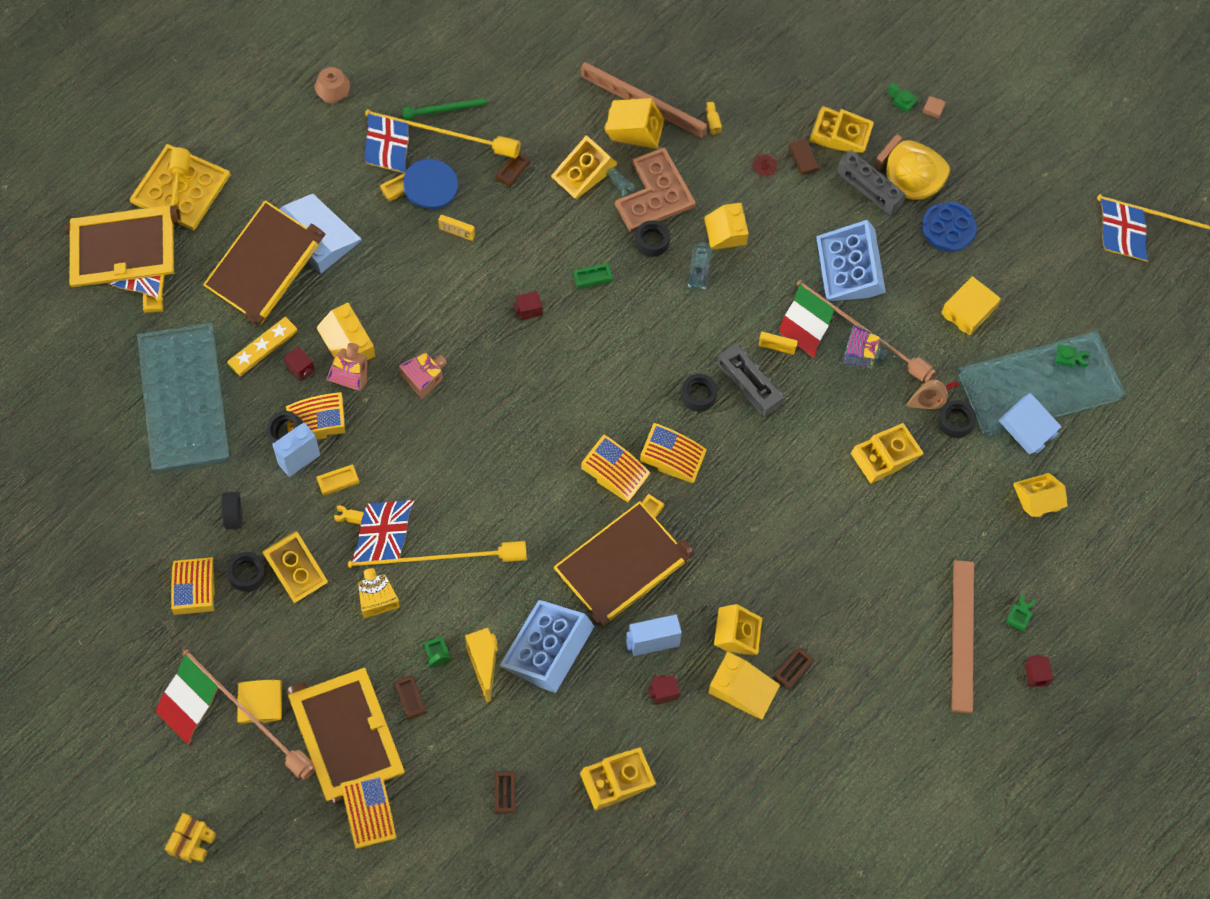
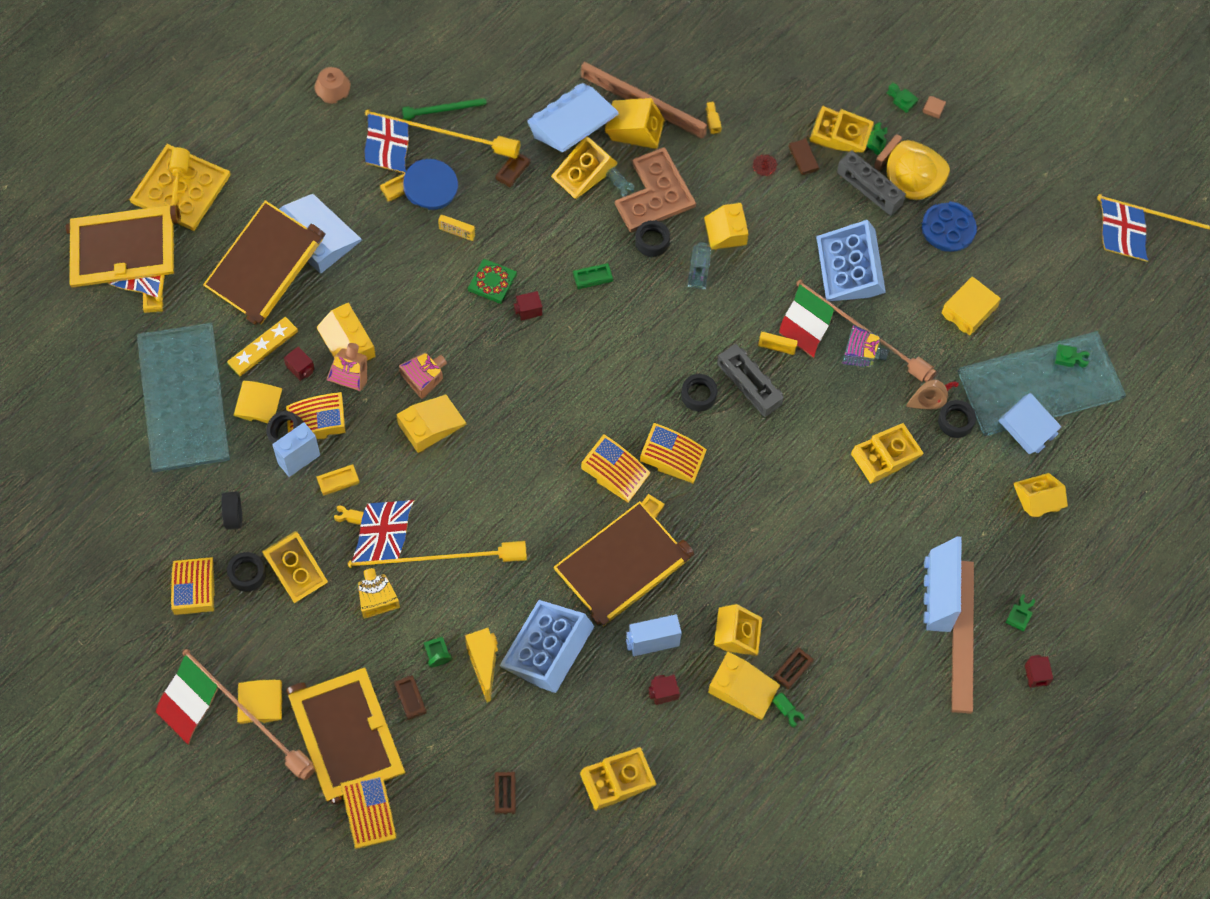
yellow hips [165,813,216,862] -> none
none -> yellow slope [233,381,282,424]
none -> yellow slope [396,395,467,453]
none -> tile [468,258,517,304]
none -> light blue slope [527,83,619,152]
none -> green bar [772,692,805,728]
none -> green plate [866,122,888,156]
none -> light blue slope [923,537,961,632]

